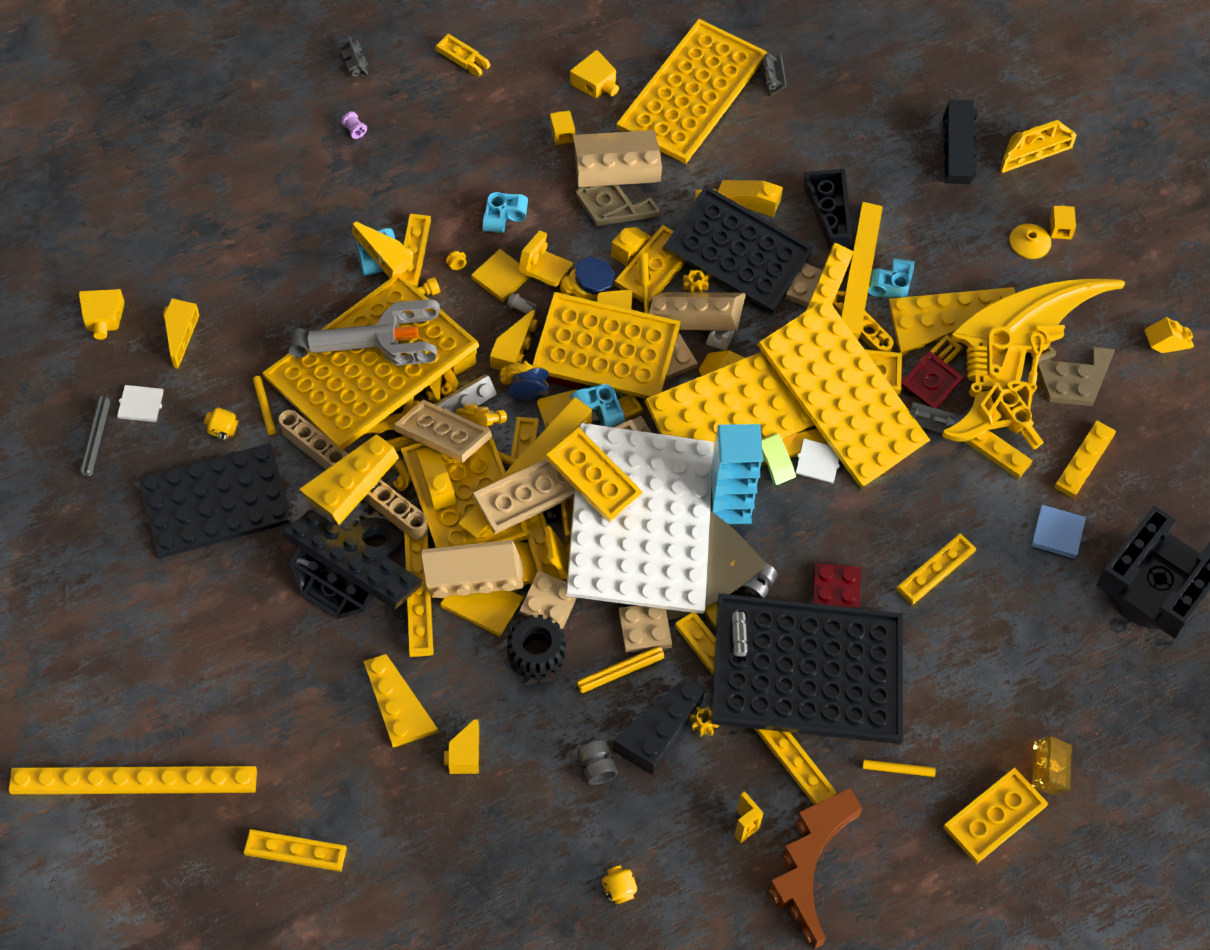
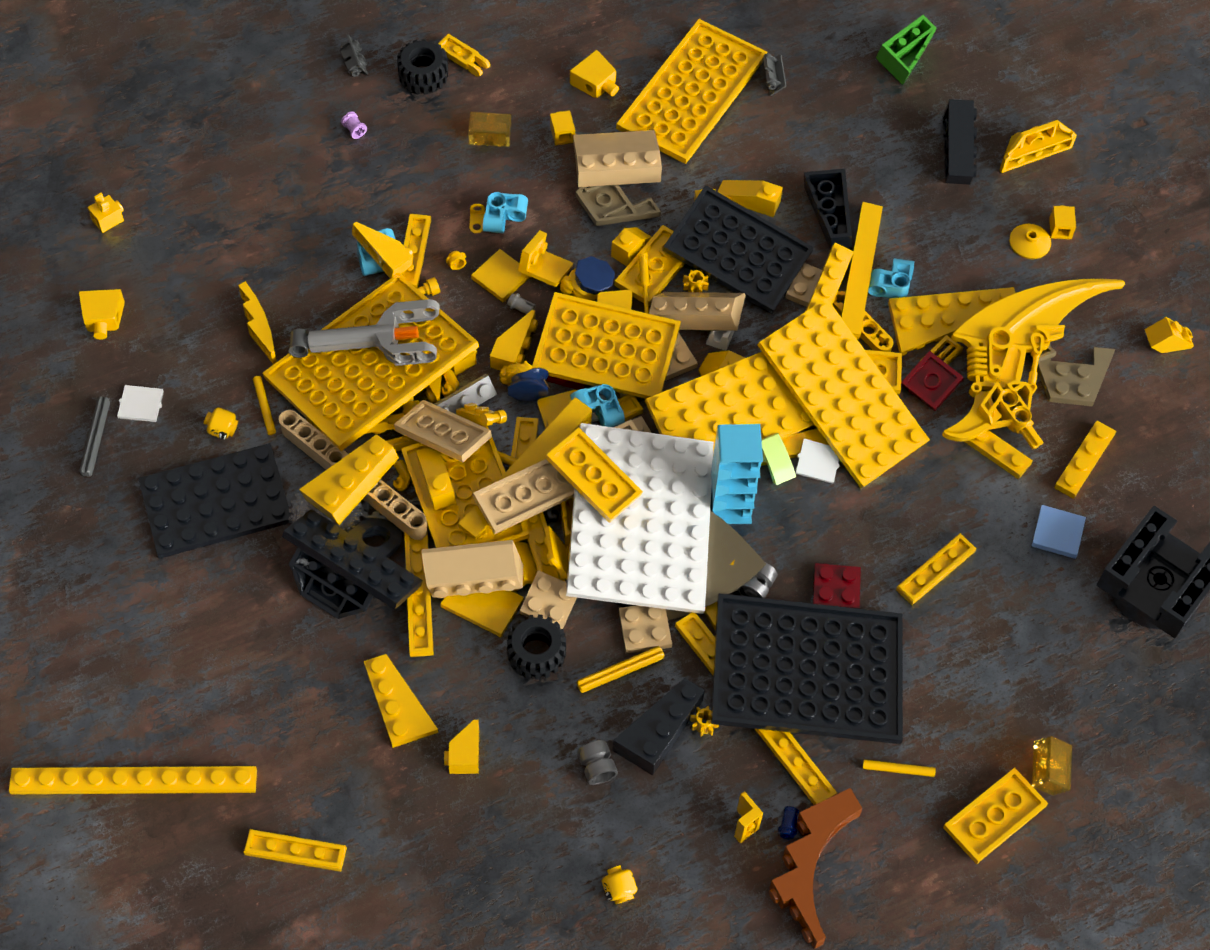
yellow slope [163,299,200,369] -> none
light grey axle [732,612,747,657] -> none
dark grey hinge [910,402,956,433] -> none
none -> yellow brick [87,193,124,233]
none -> yellow slope [238,281,277,364]
none -> black tyre [397,39,448,94]
none -> clear yellow brick [468,112,512,147]
none -> yellow piece [469,204,485,233]
none -> clear blue pin [778,806,799,840]
none -> bright green wedge [876,15,937,85]

